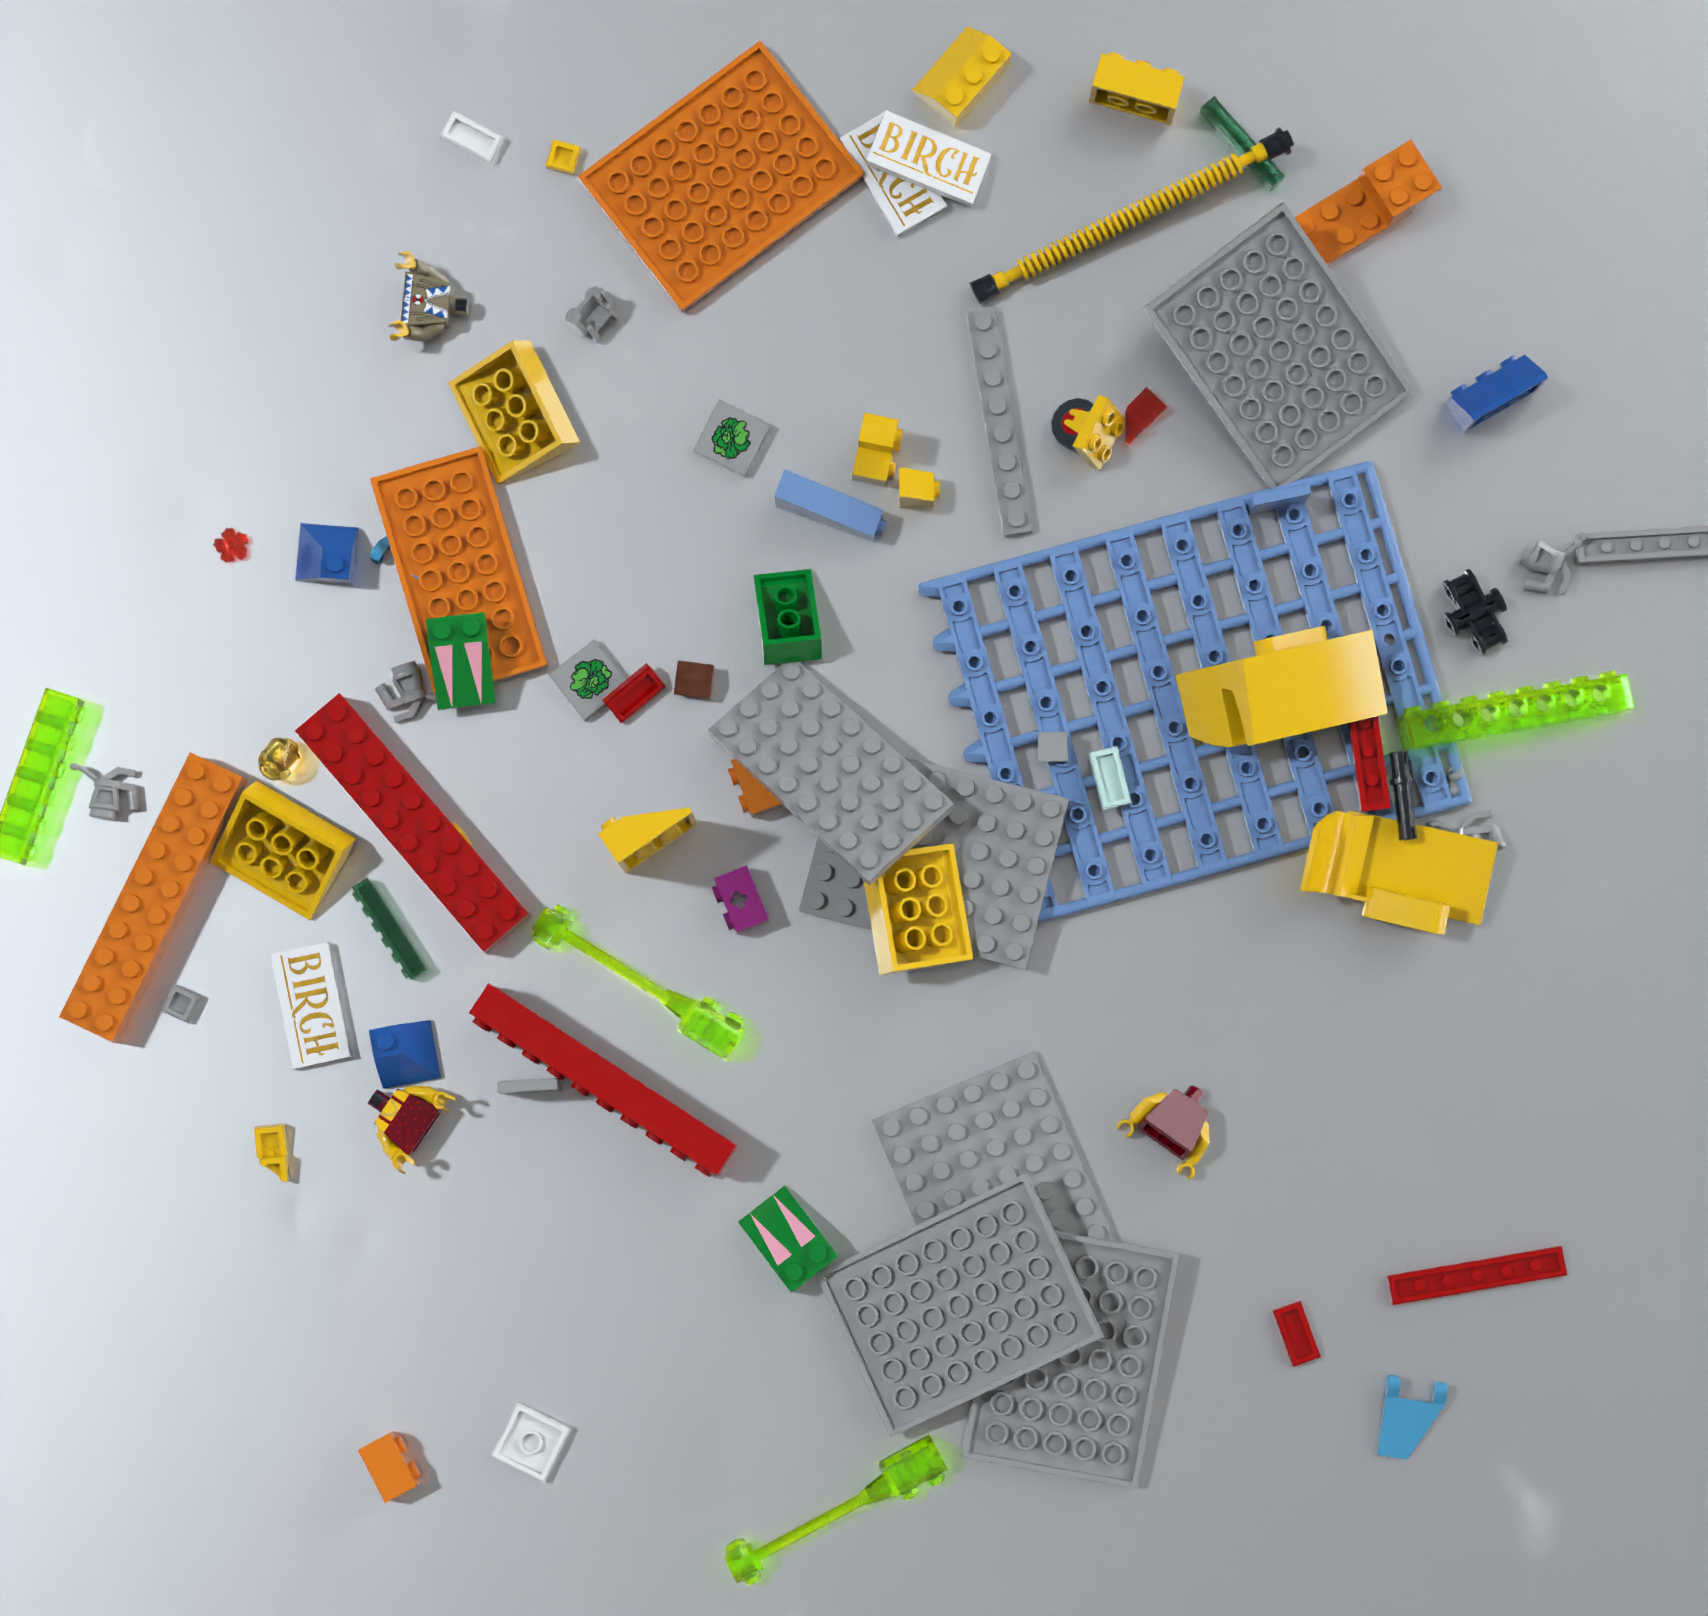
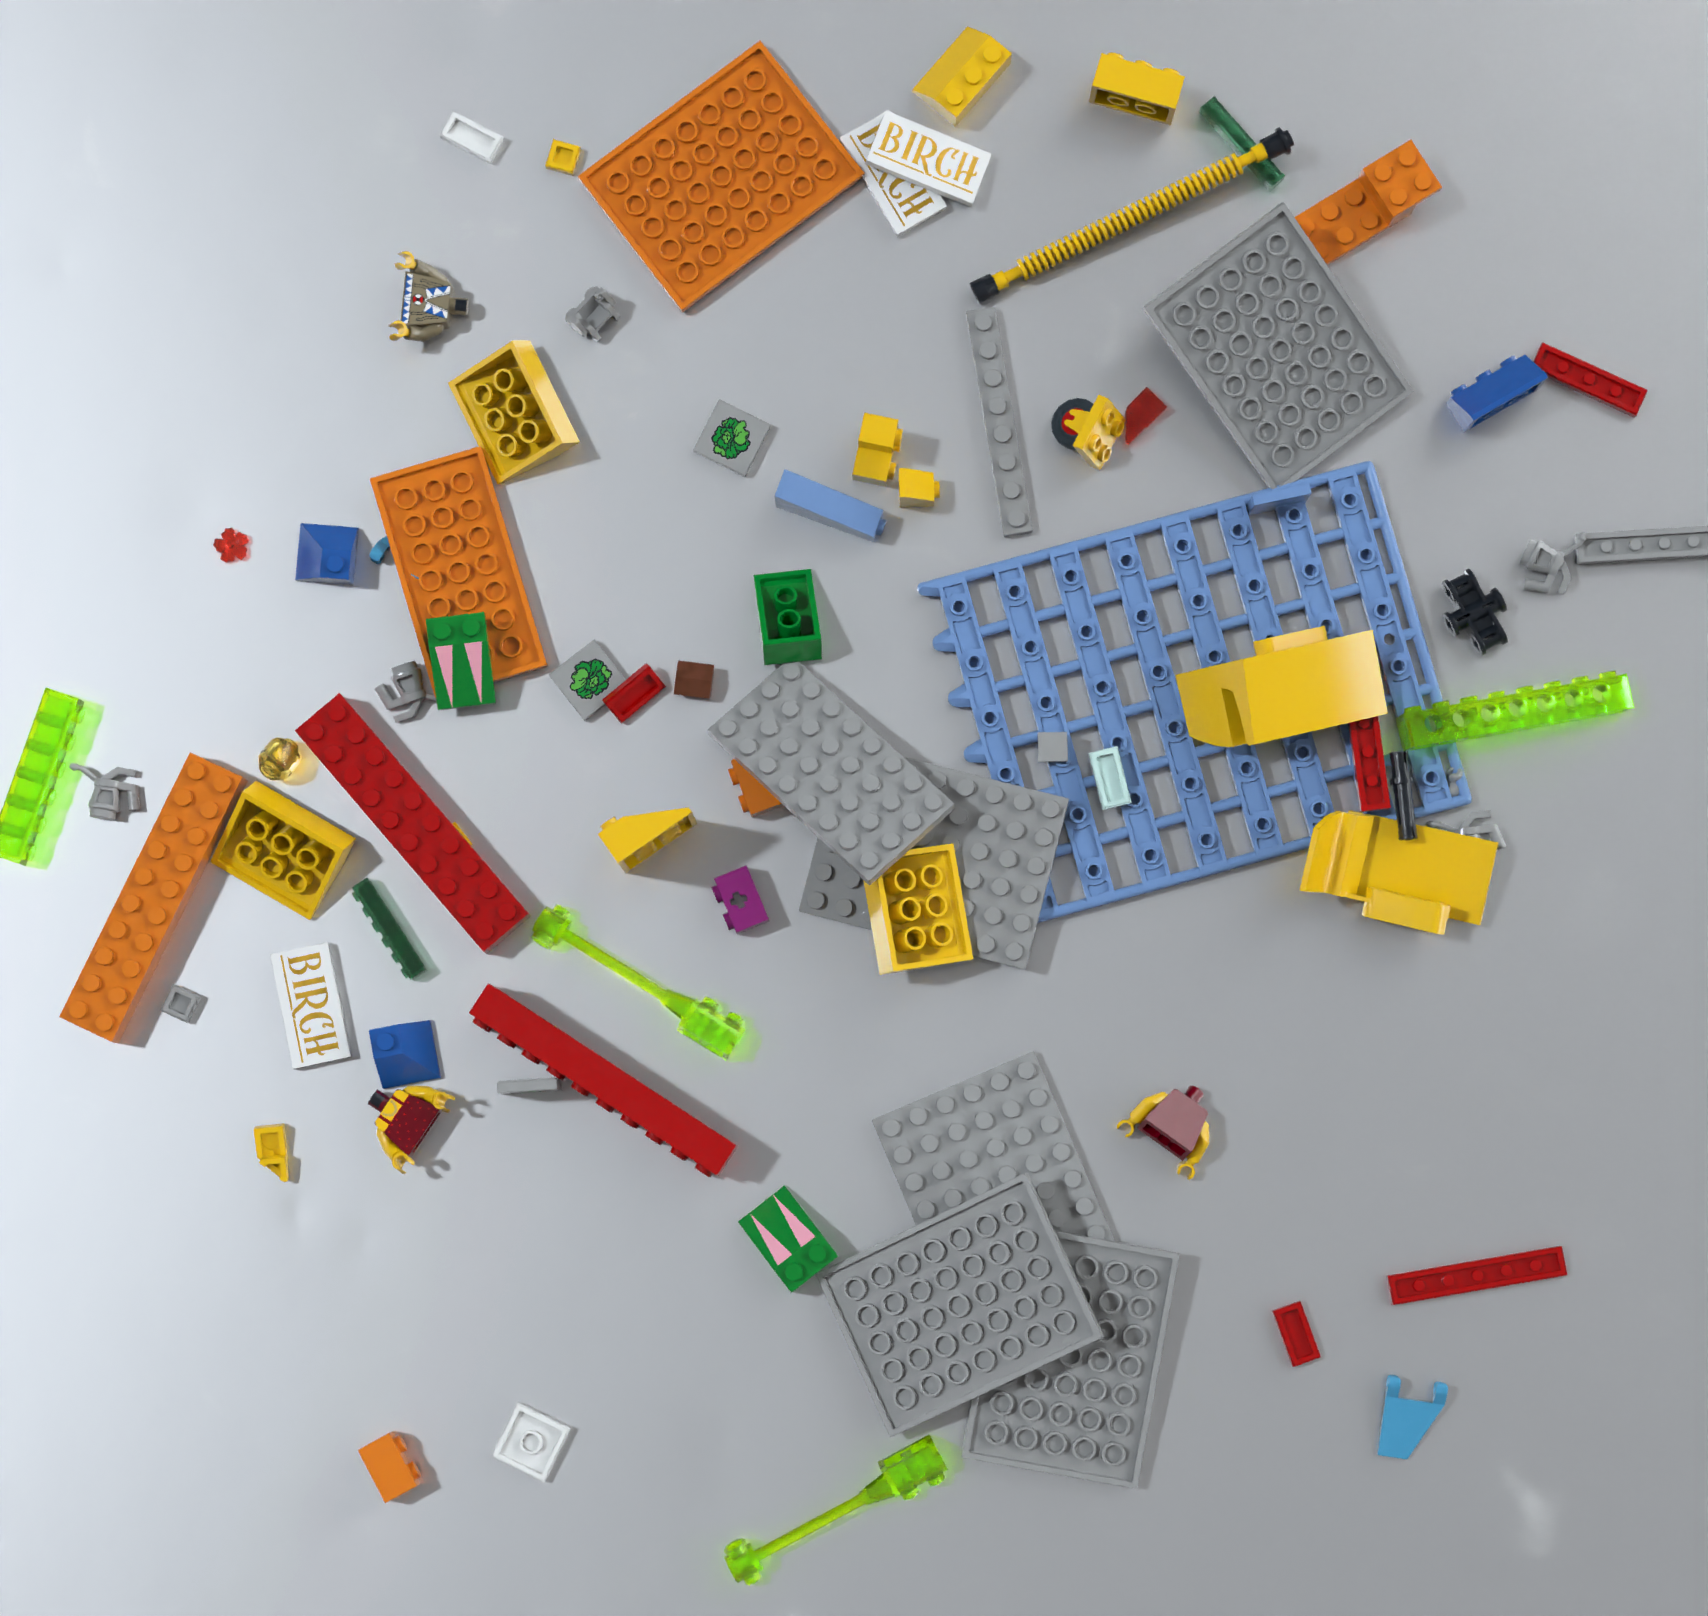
none -> red tile [1533,342,1648,418]

